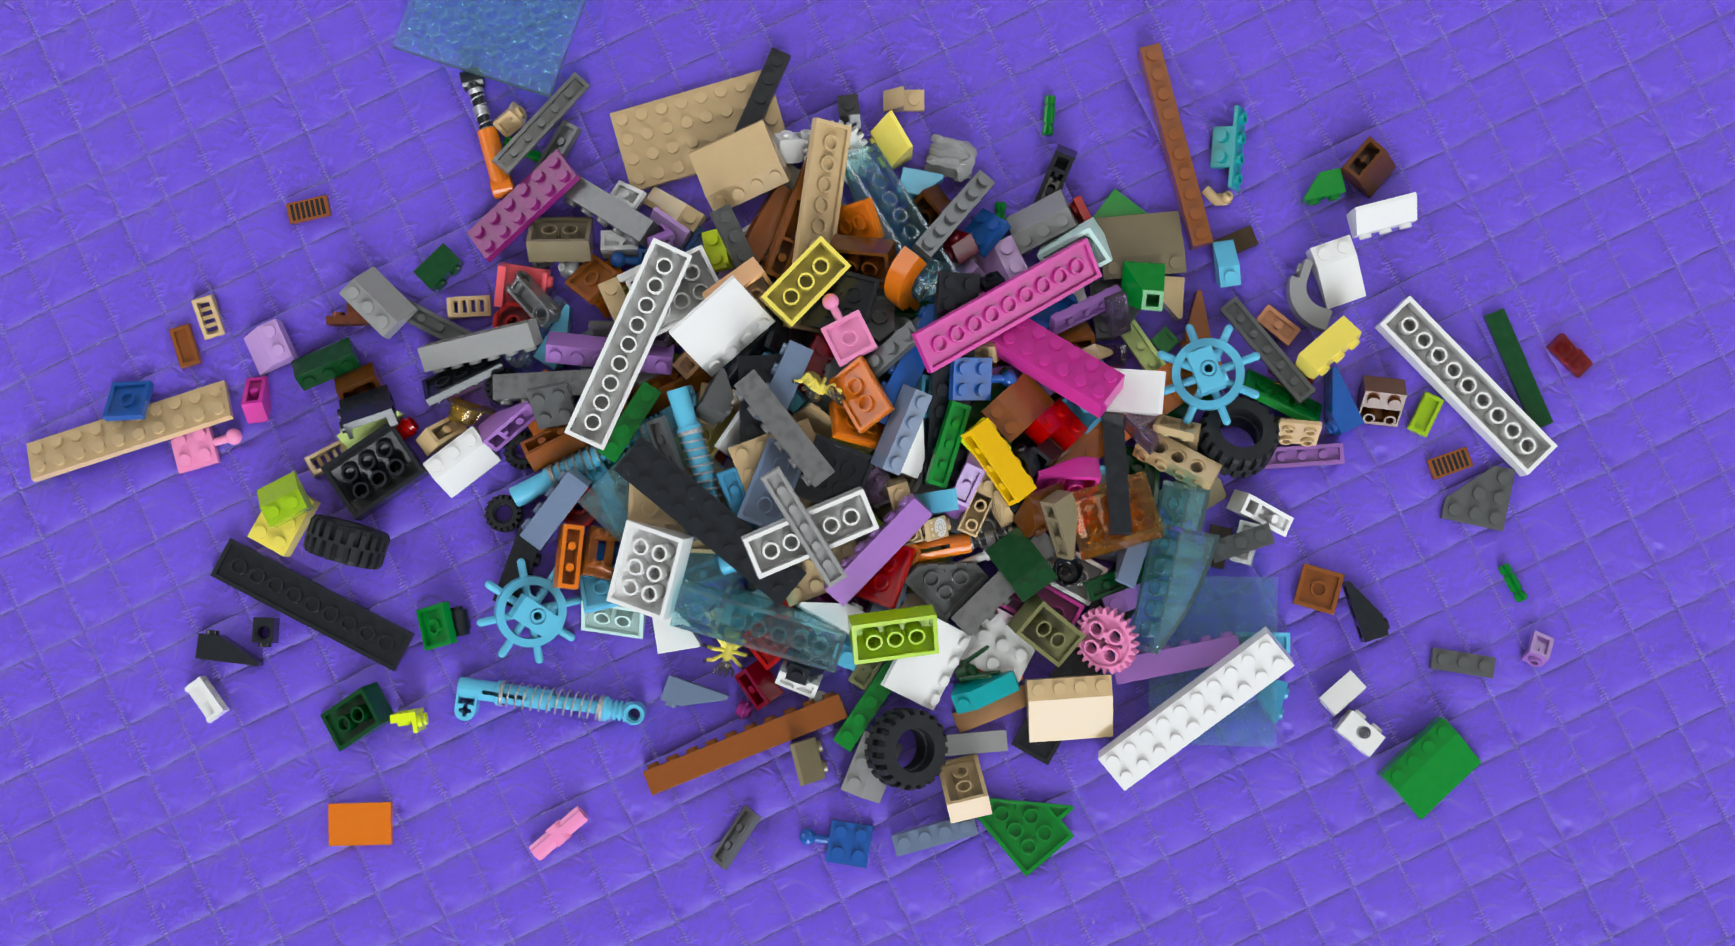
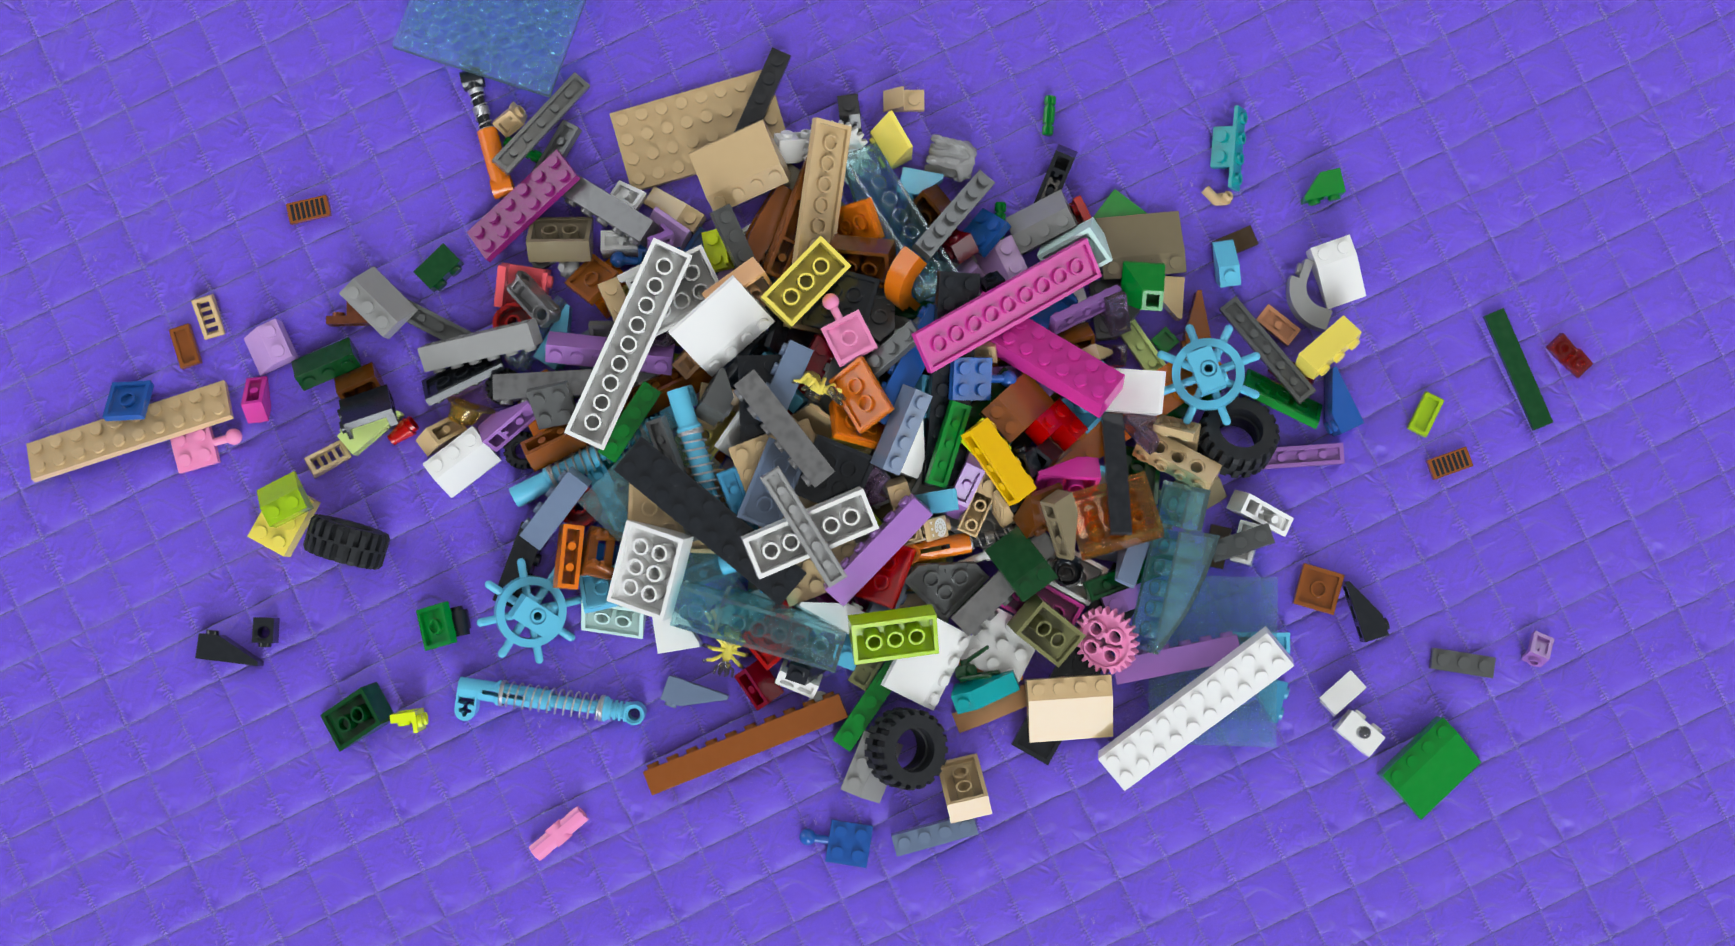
white hinge [184,676,230,723] -> none
black plate [210,538,415,671] -> none
black slope [321,422,430,521] -> none
orange tile [328,802,393,846] -> none
tan slope [446,295,492,320] -> none
black tyre [484,494,524,532] -> none
dark grey plate [710,805,762,870] -> none
magenta plate [735,700,753,720] -> none
dark tan slope [790,736,829,786] -> none
light grey tile [945,729,1008,756] -> none
green wing [977,798,1074,877] -> none
dark orange brick [1137,43,1214,251] -> none
tan bracket [1275,417,1322,447] -> none
reddish brown slope [1340,136,1396,198] -> none
white slope [1346,192,1417,240] -> none
reddish brown slope [1357,375,1407,427] -> none
white brick [1374,296,1557,477] -> none
dark grey plate [1440,466,1515,531] -> none
green axle [1498,563,1528,602] -> none

